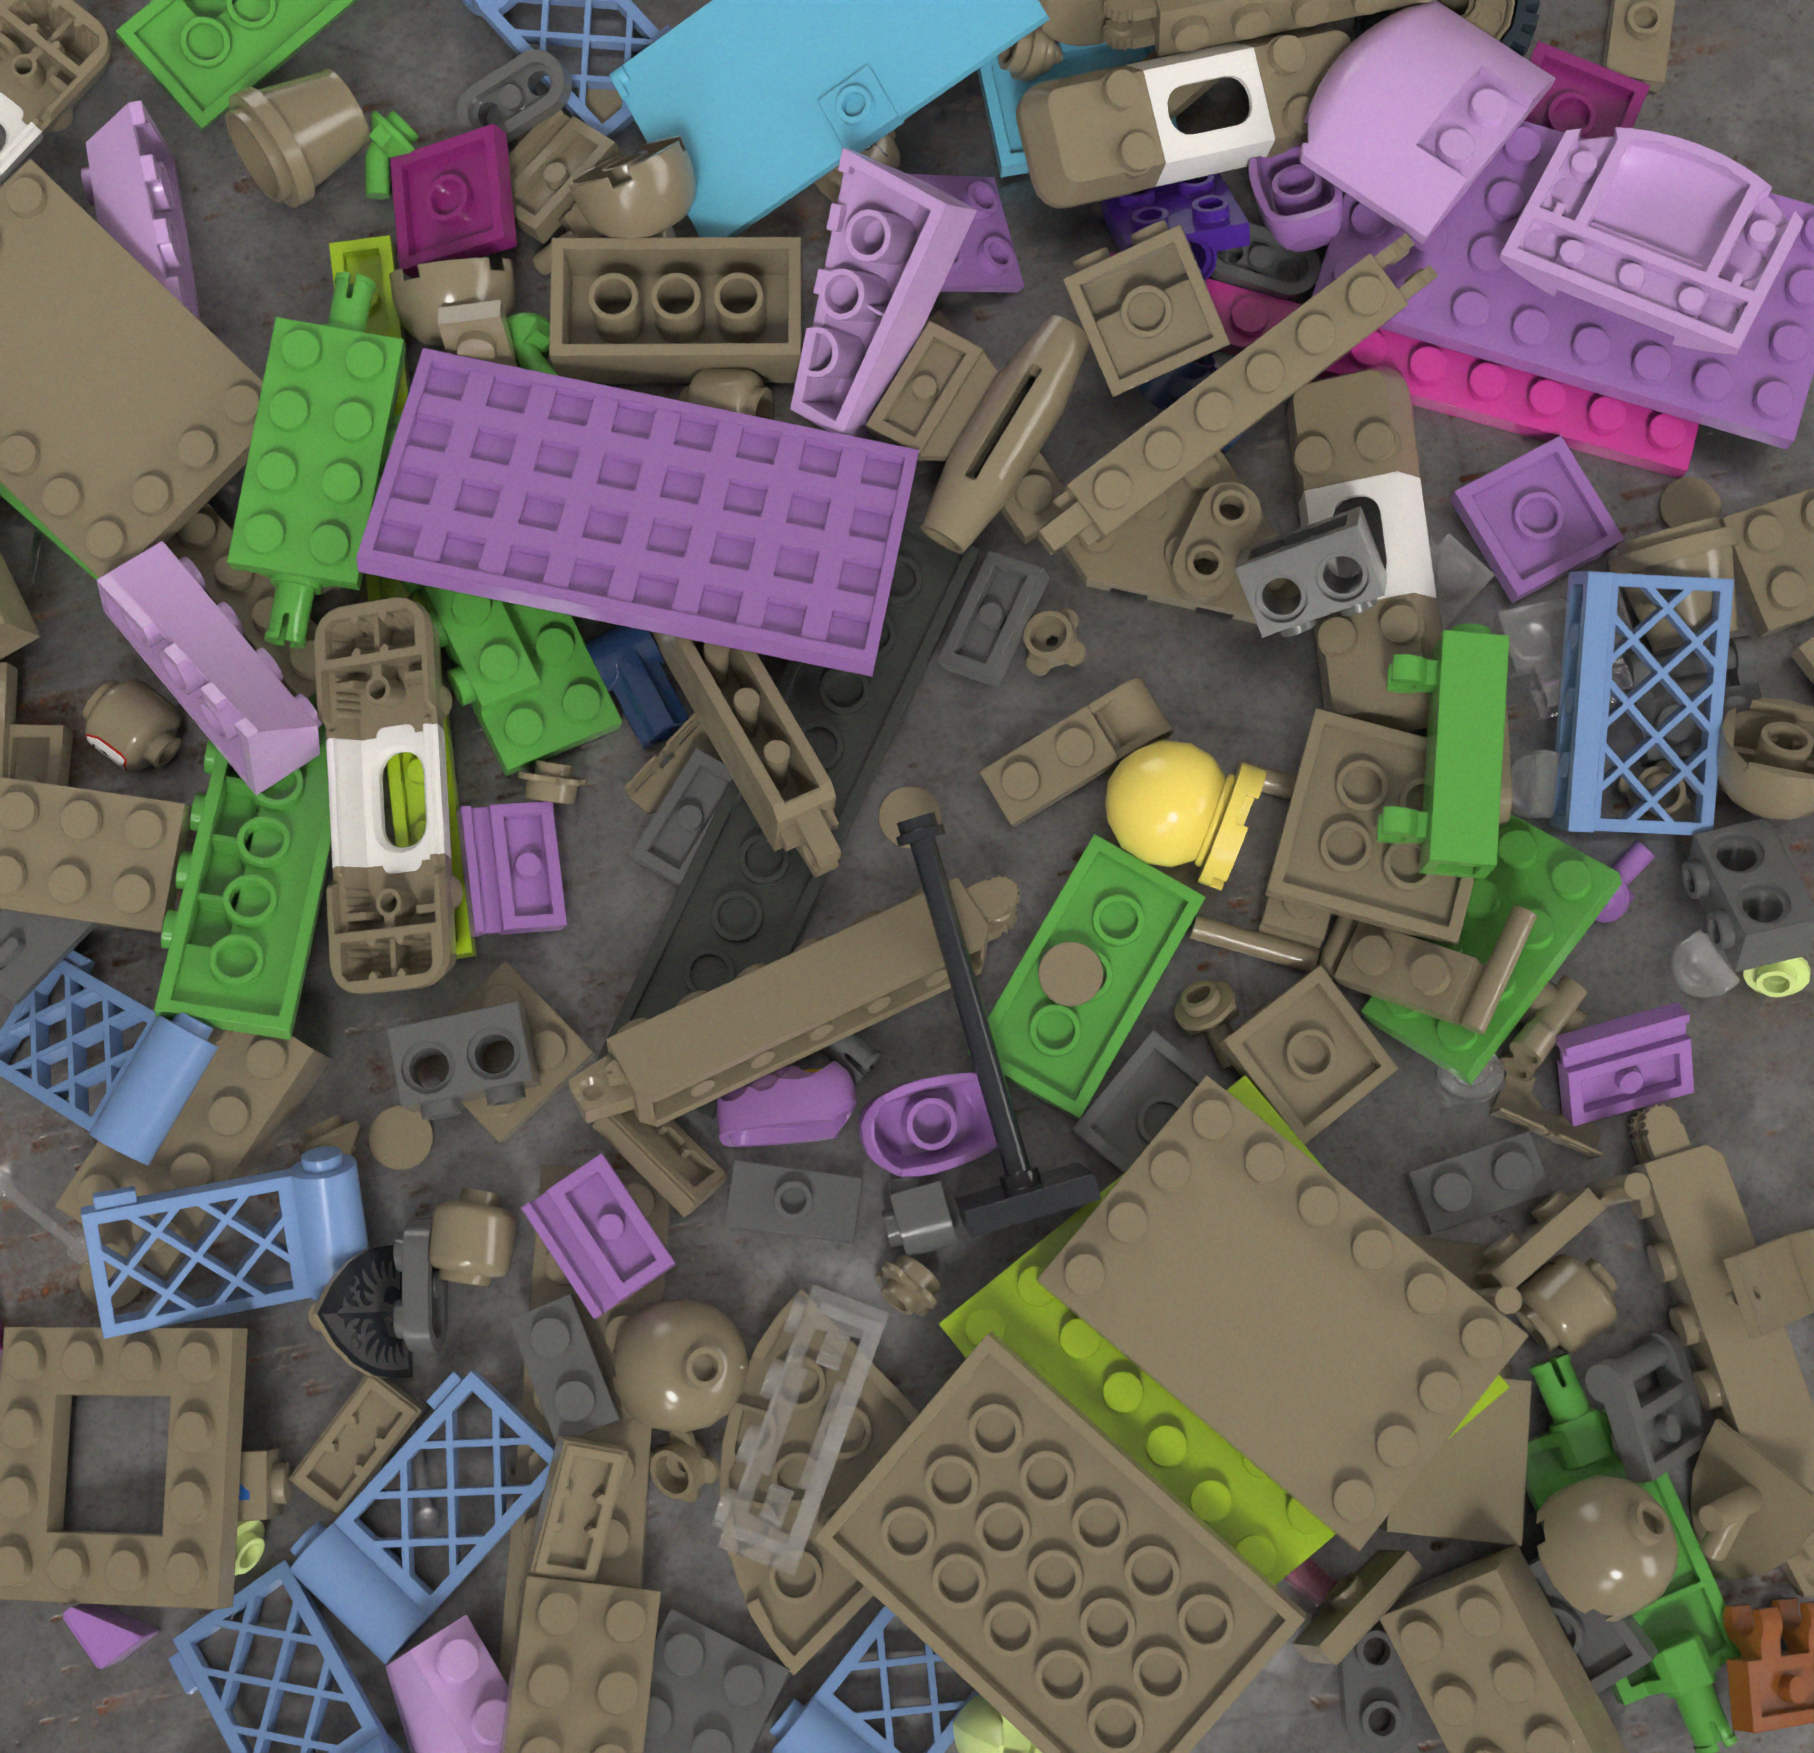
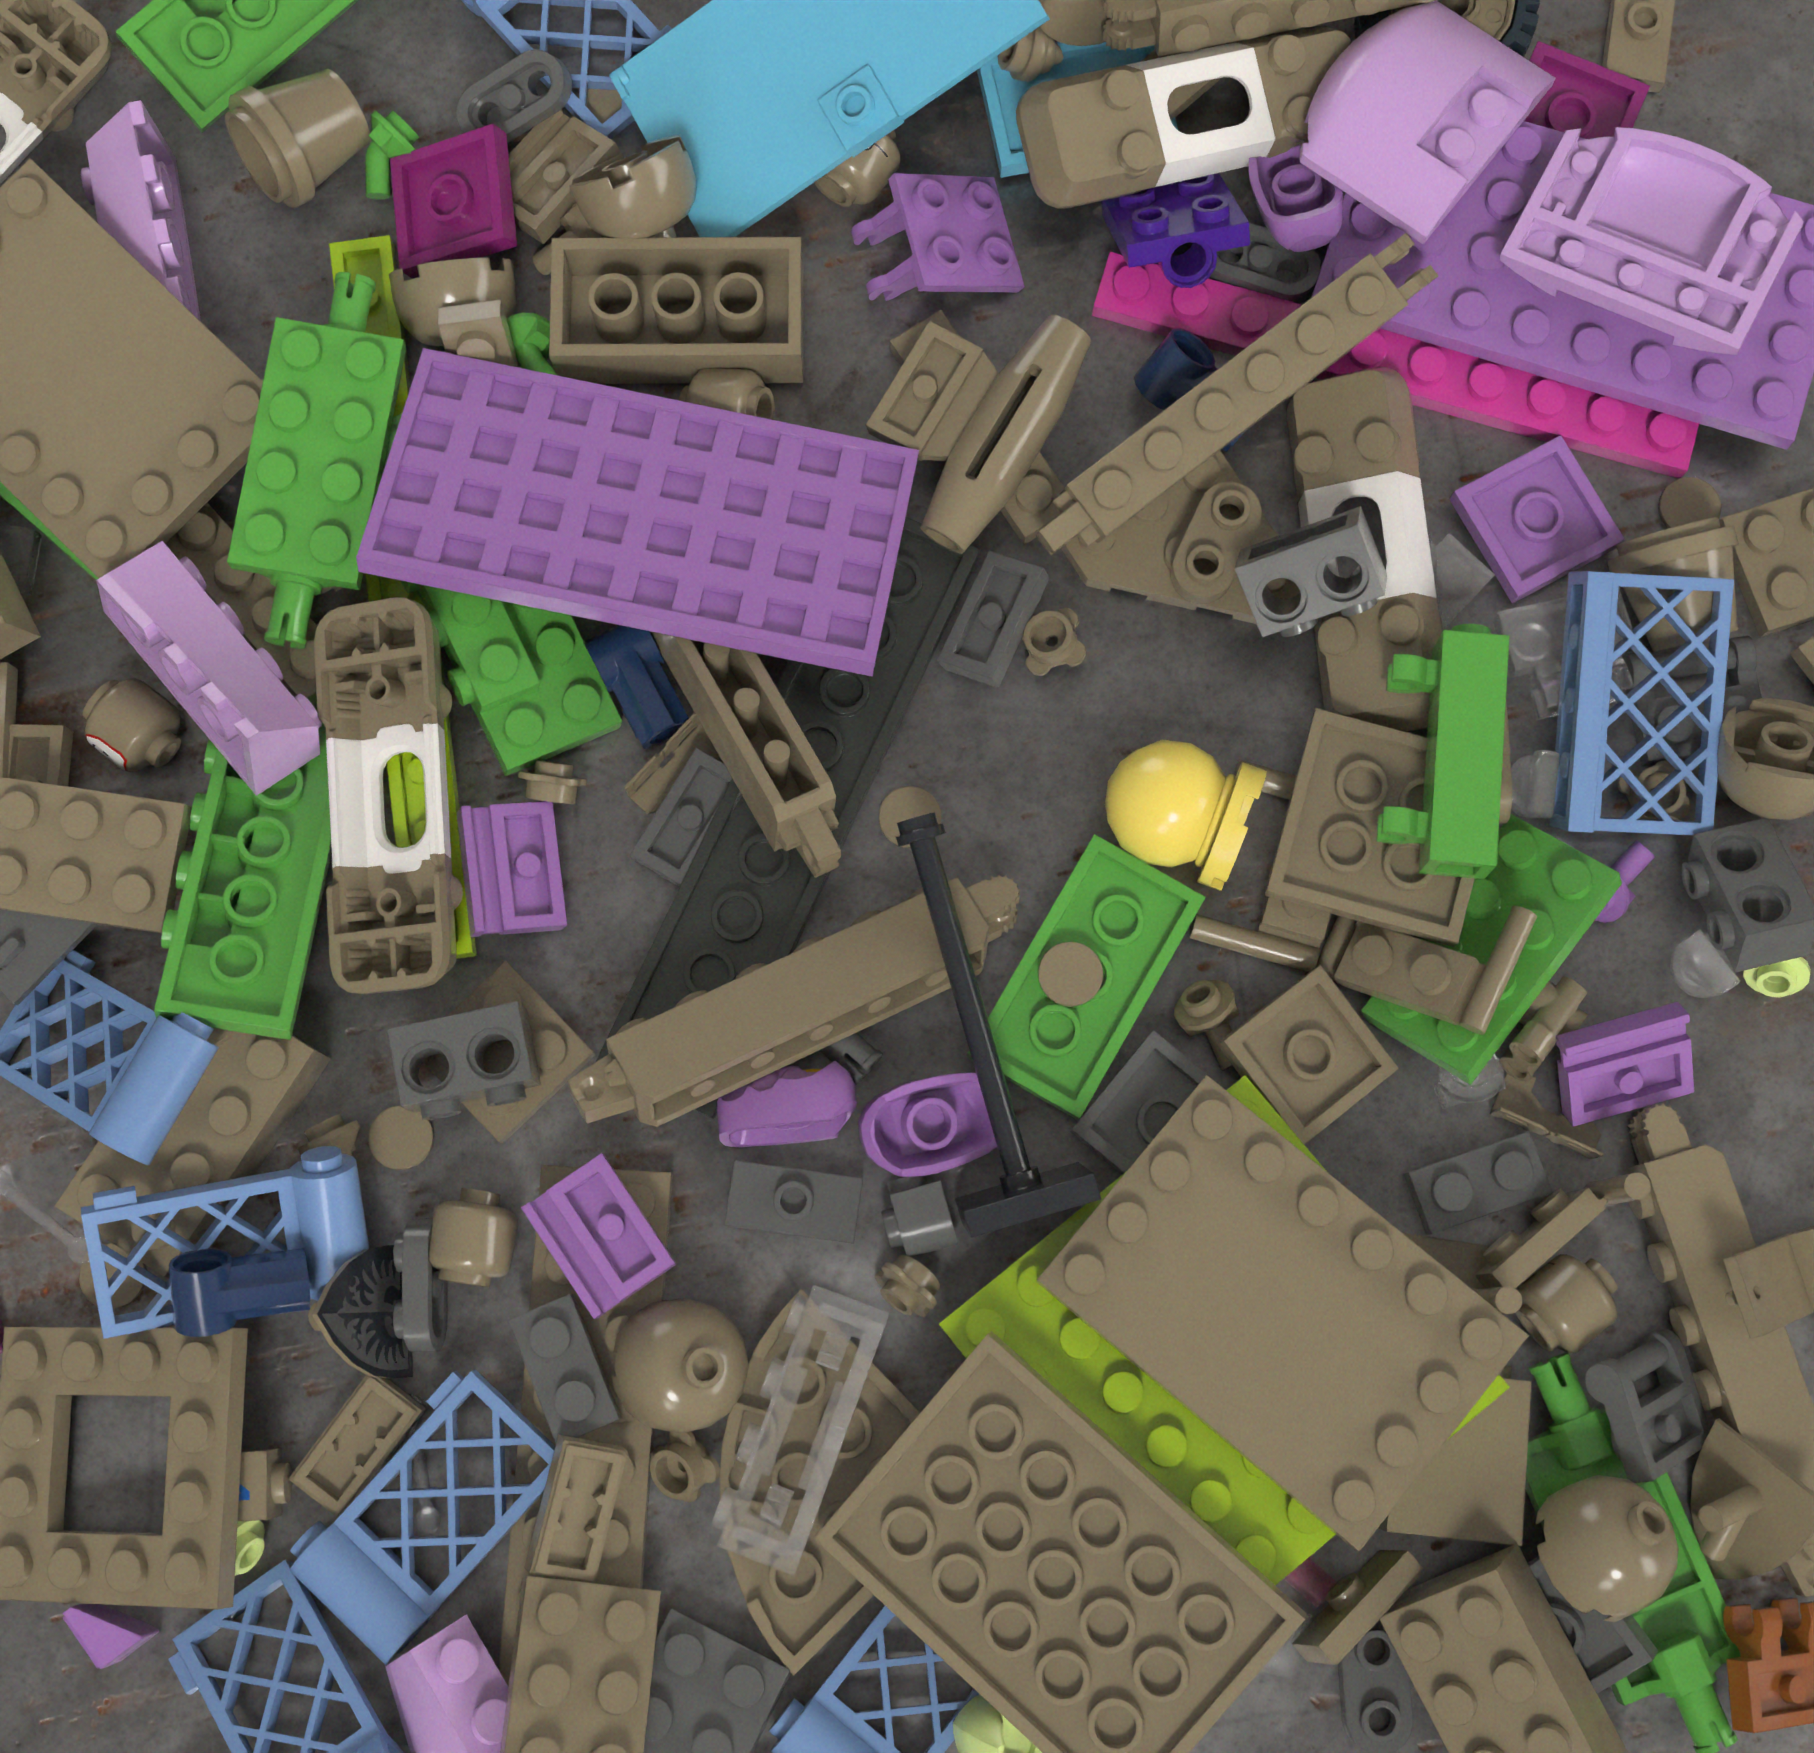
dark tan plate [592,1109,729,1218] -> none
lavender wedge [790,147,977,438] -> none
dark tan plate [980,677,1174,827] -> none
dark tan plate [1063,220,1231,397] -> none
none -> dark blue piece [169,1248,311,1337]

